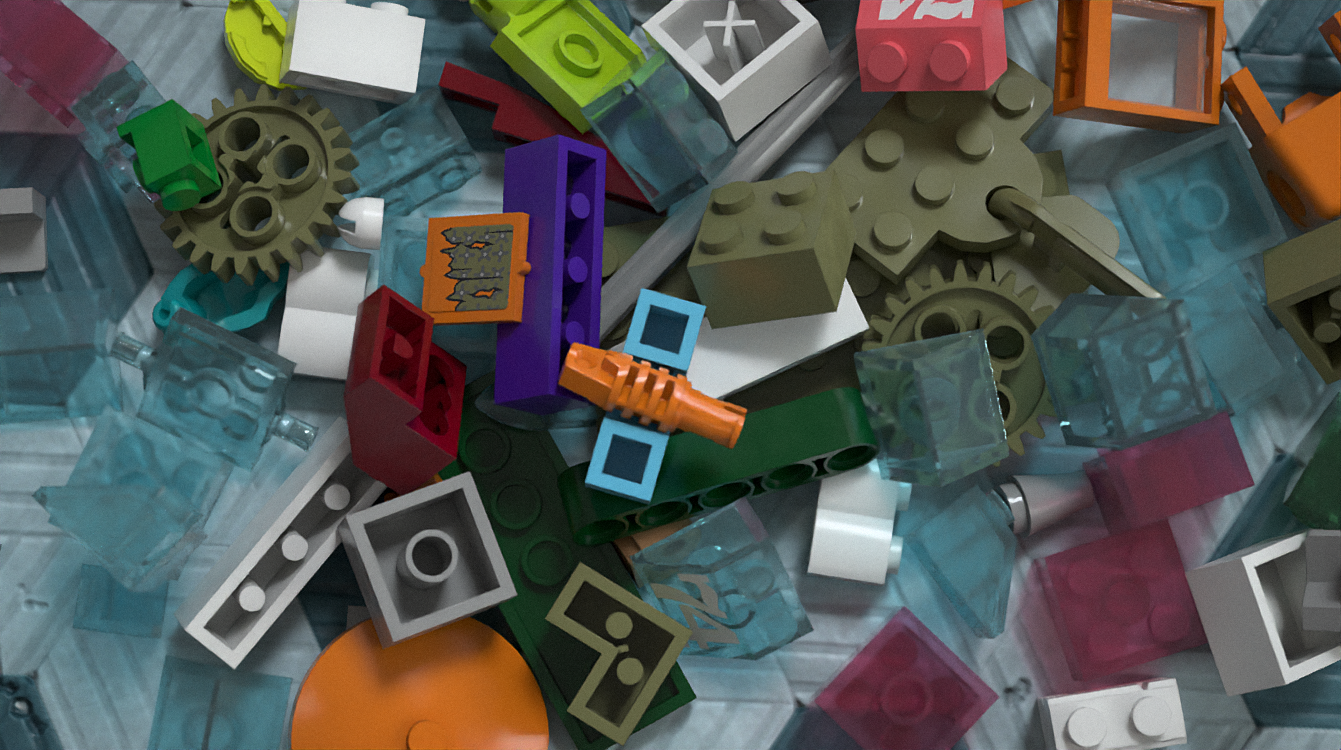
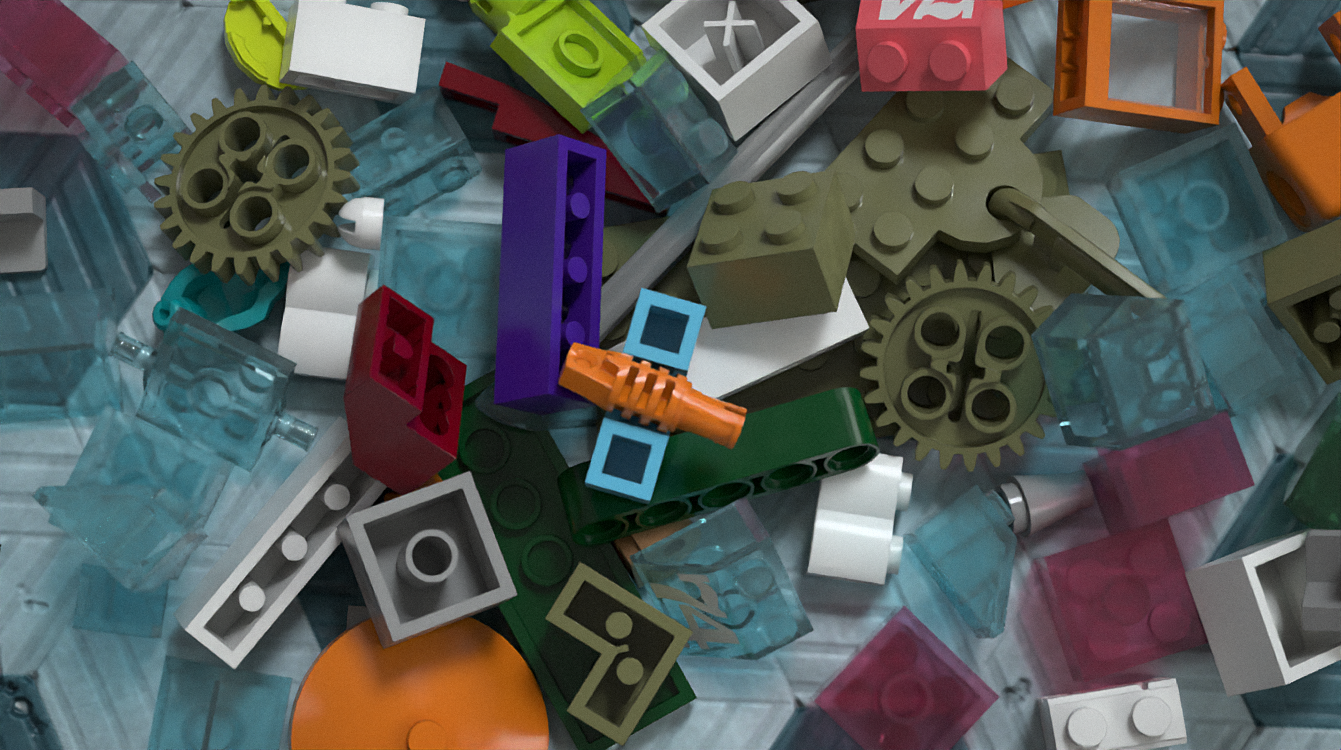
green brick [117,99,222,211] -> none
piece [419,212,531,326] -> none
clear light blue slope [854,328,1010,487] -> none

